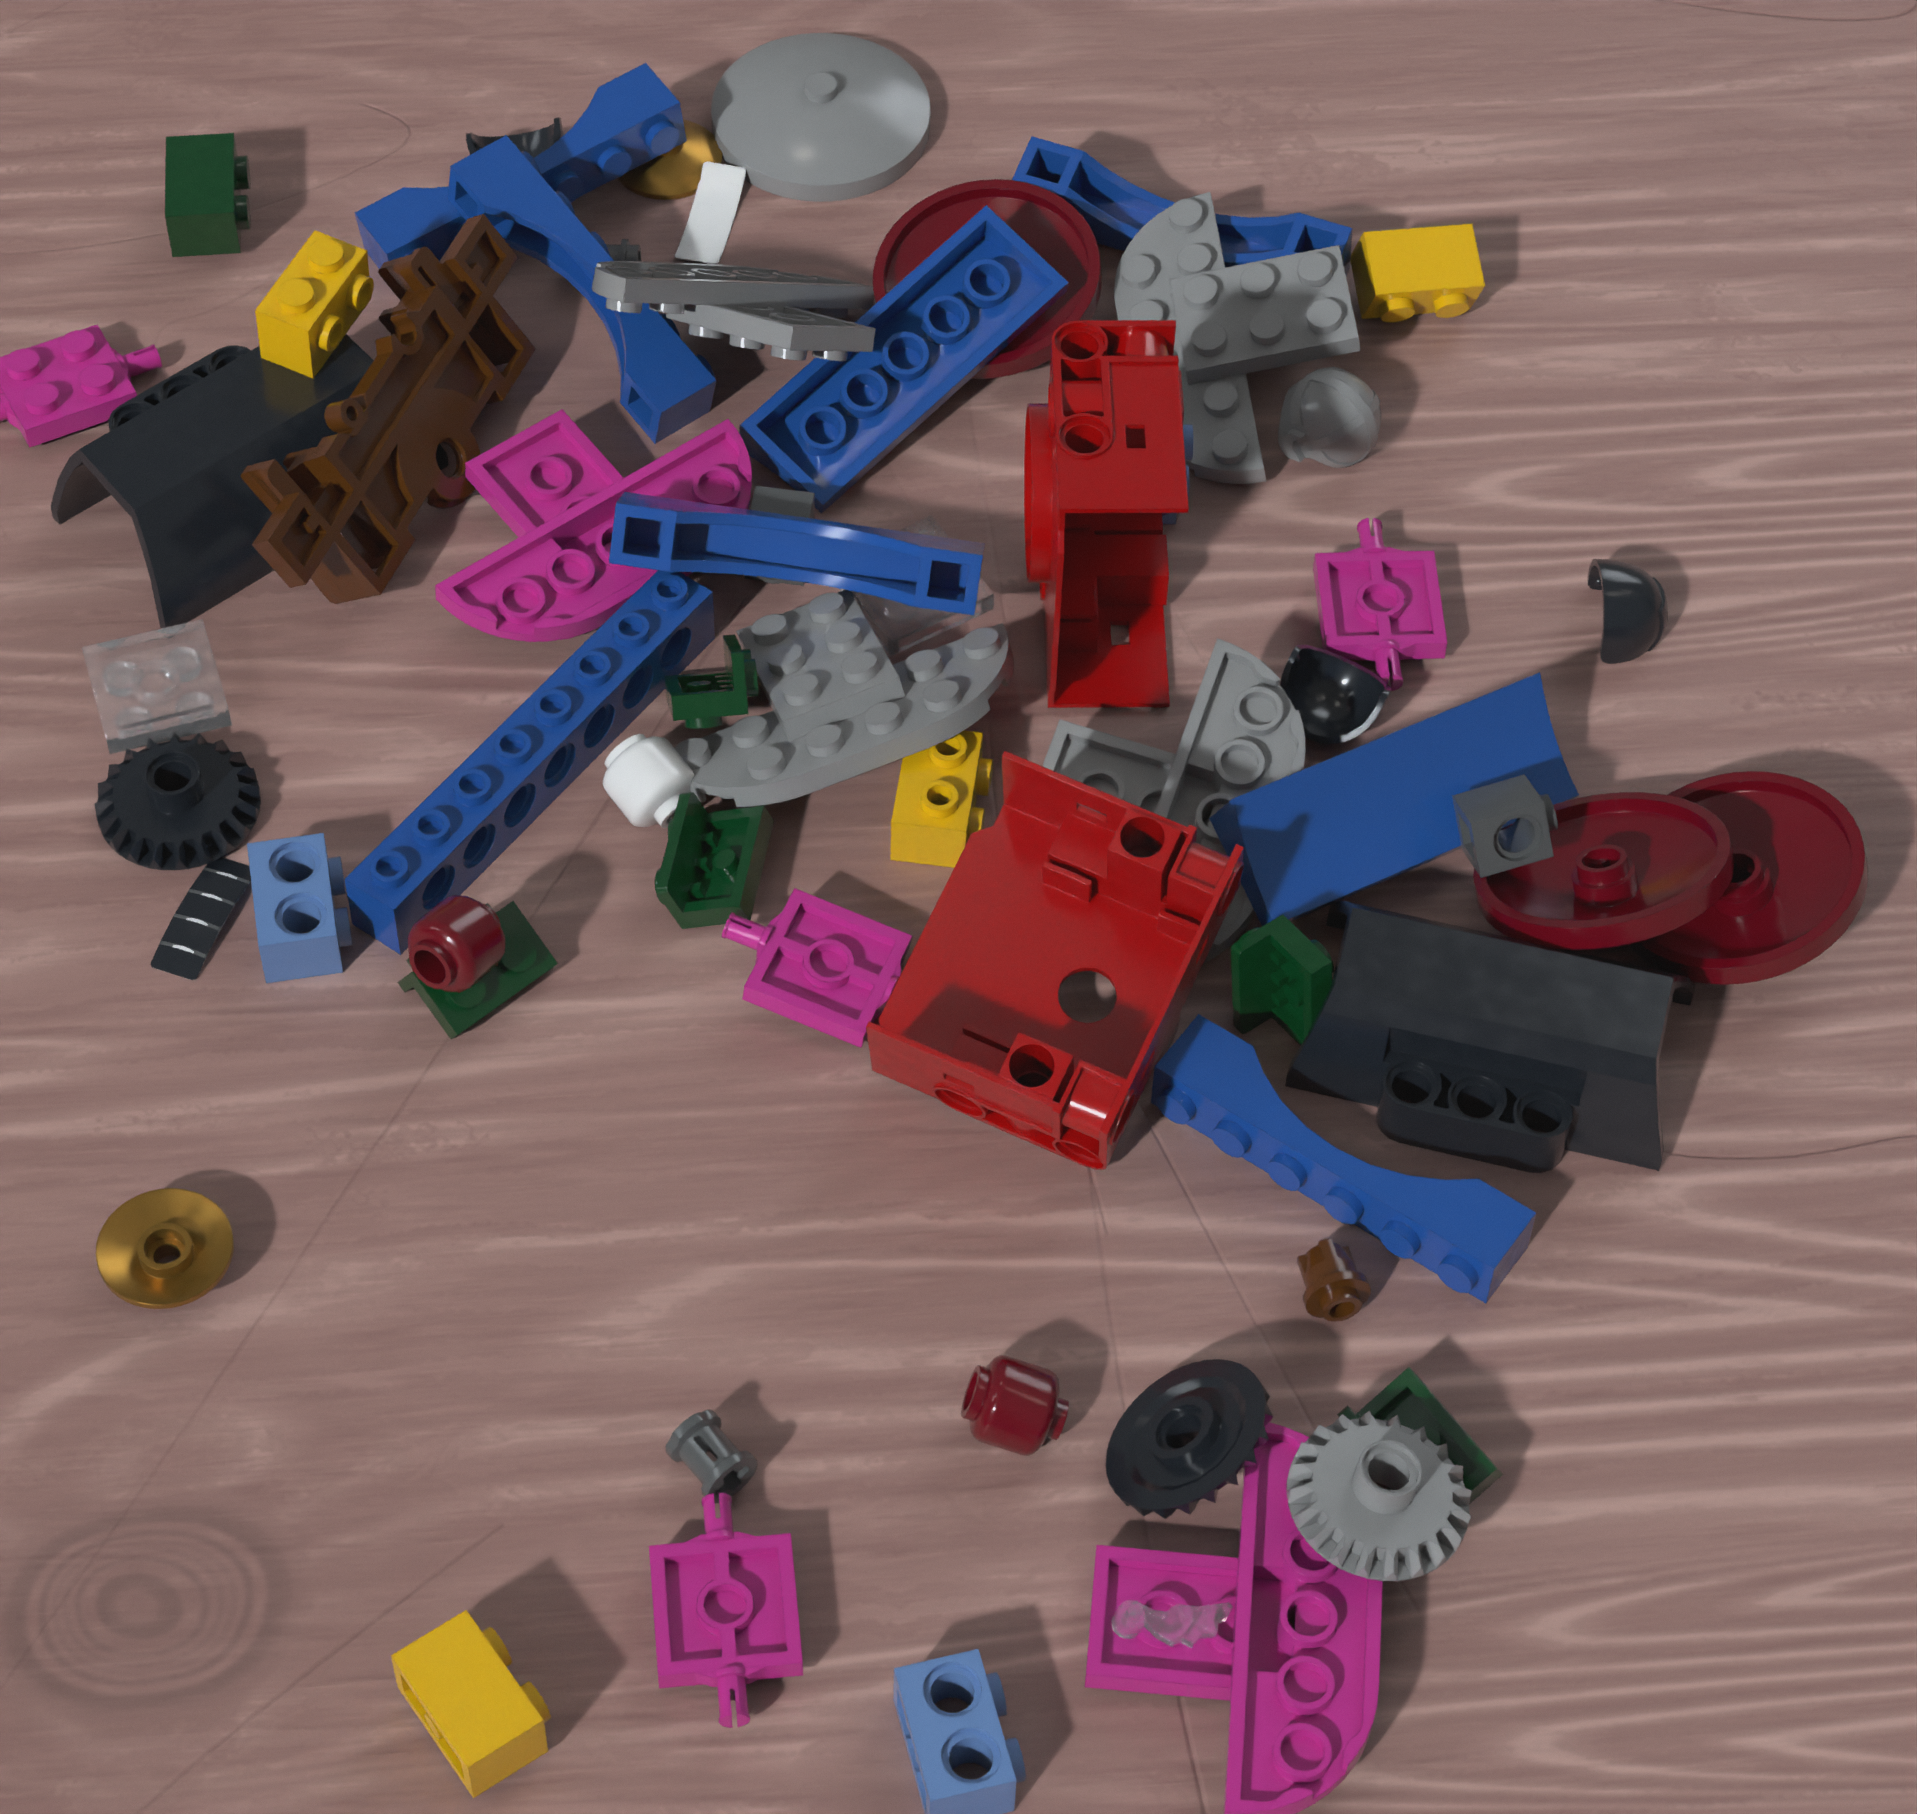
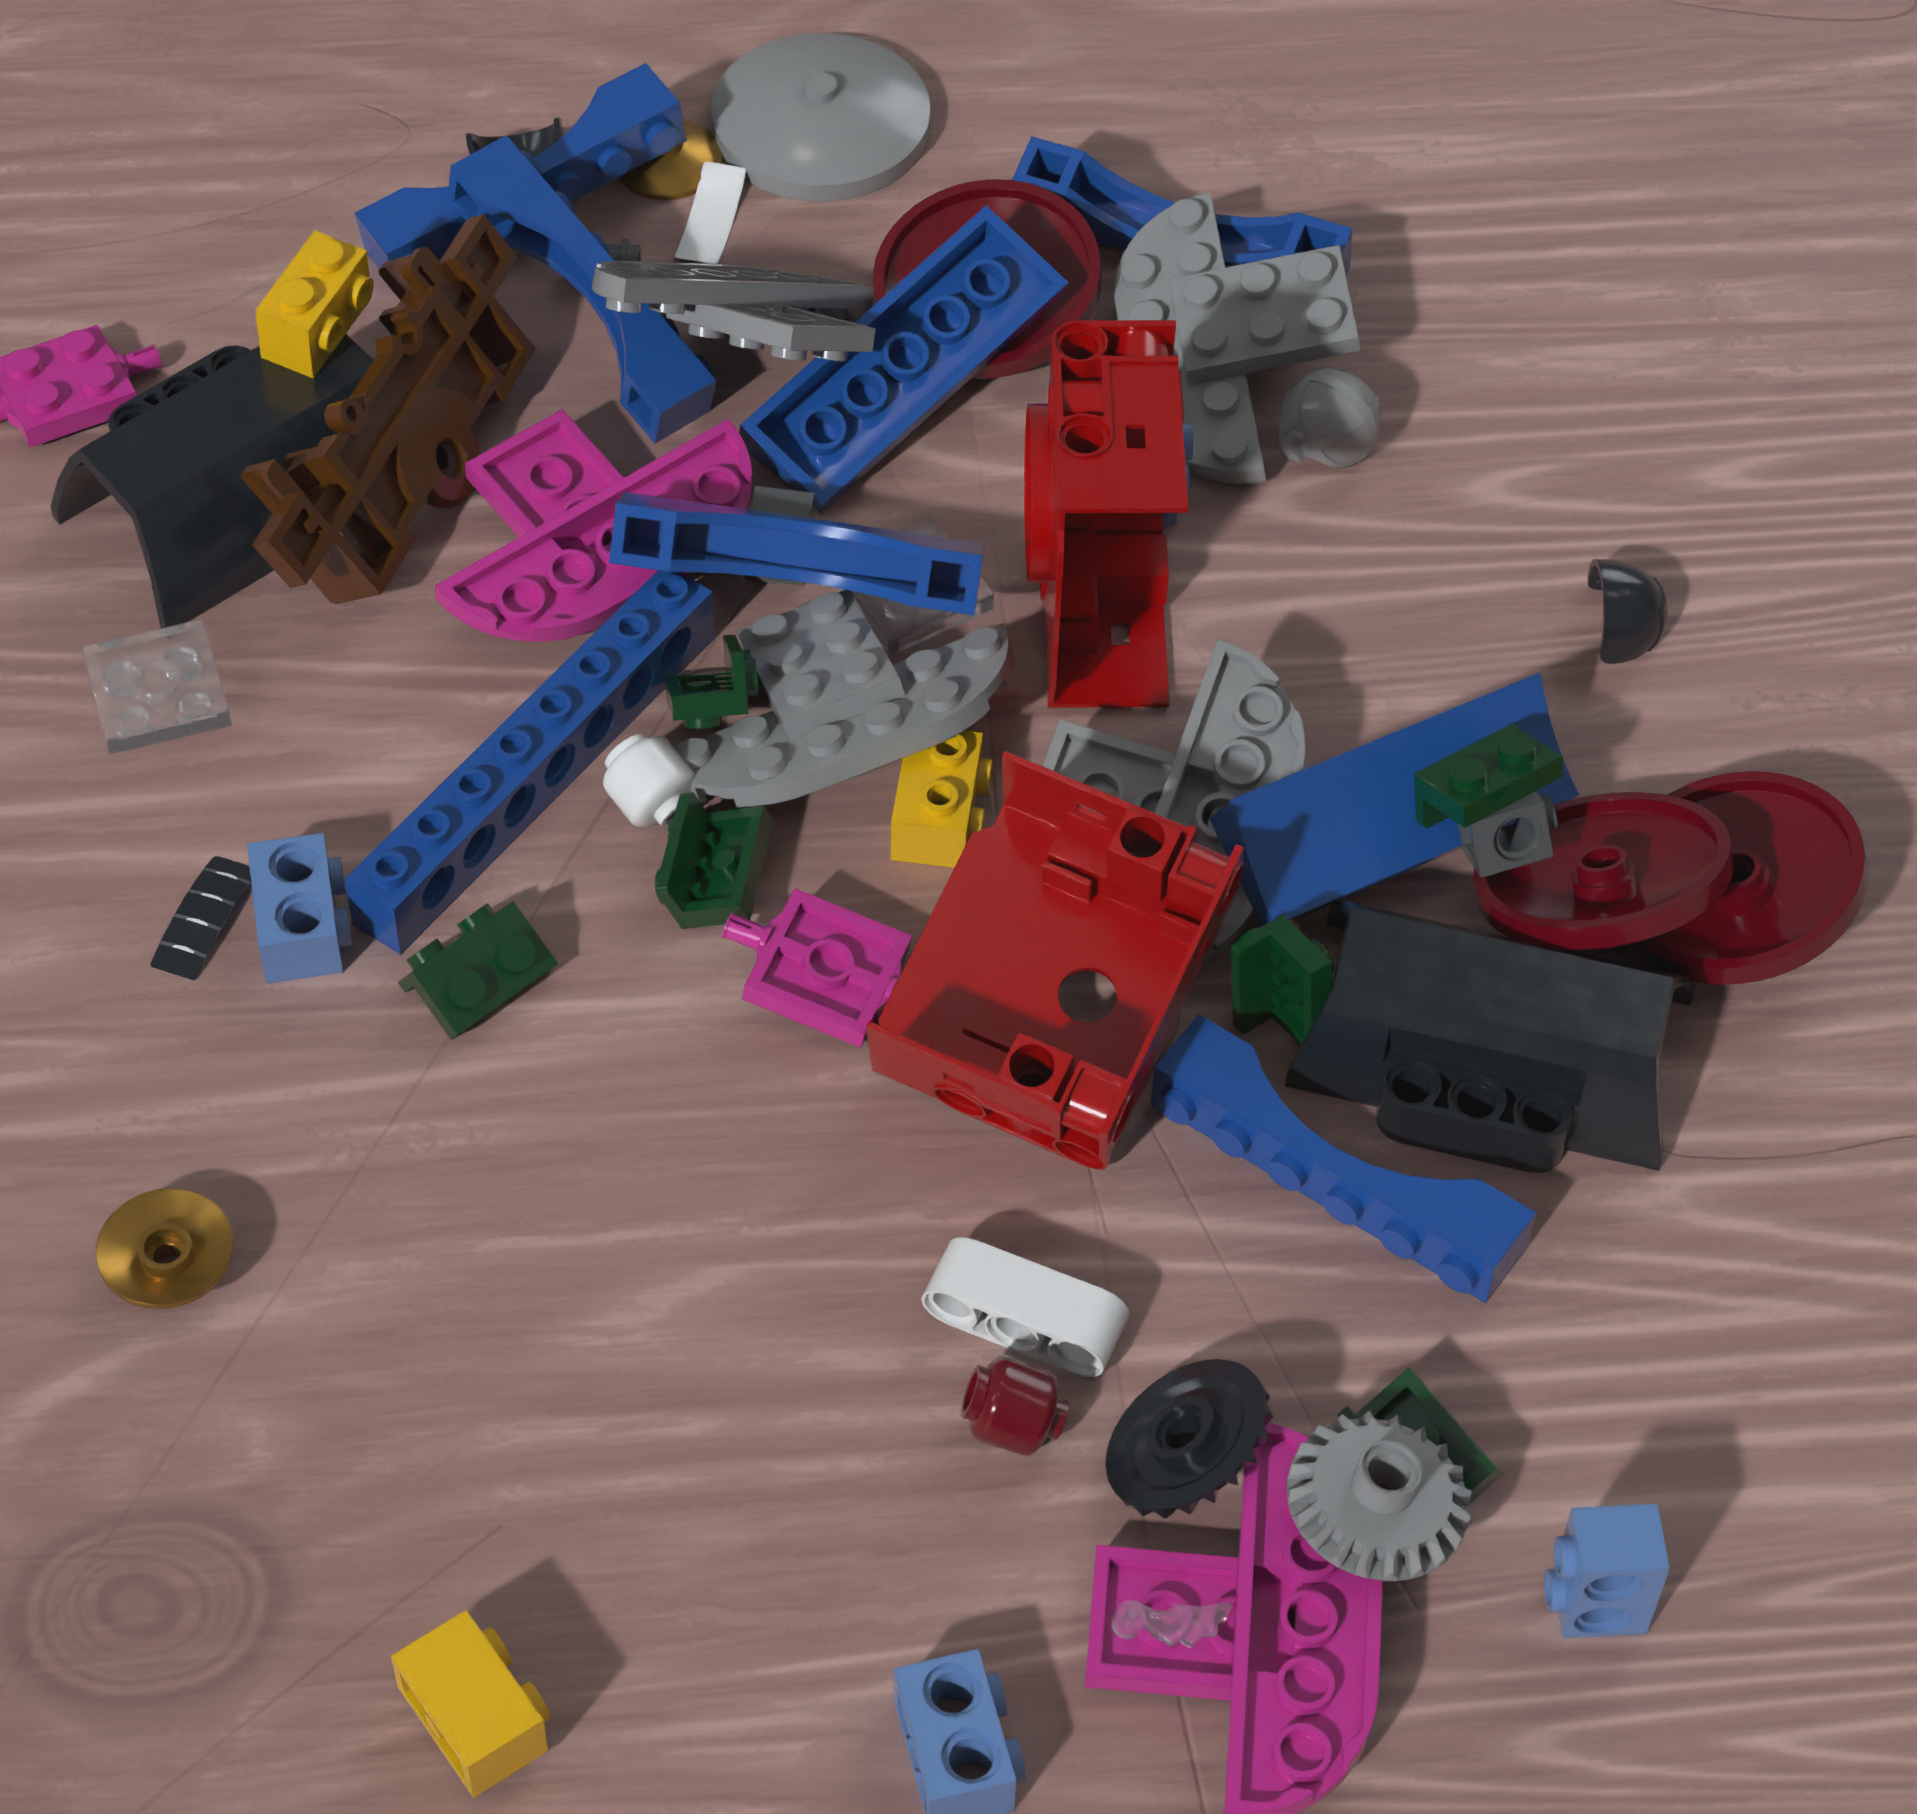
black gear [94,732,261,871] -> none
dark green brick [165,133,251,257] -> none
dark red head [408,895,505,993] -> none
dark pink plate [649,1493,803,1728] -> none
dark grey bush [665,1409,758,1503] -> none
black helmet [1280,644,1391,744] -> none
reddish brown hose [1297,1239,1371,1322] -> none
dark pink plate [1313,518,1447,691] -> none
yellow brick [1350,224,1485,322] -> none
none -> white beam [921,1237,1130,1377]
none -> dark green bracket [1414,724,1563,828]
none -> medium blue brick [1544,1504,1670,1638]

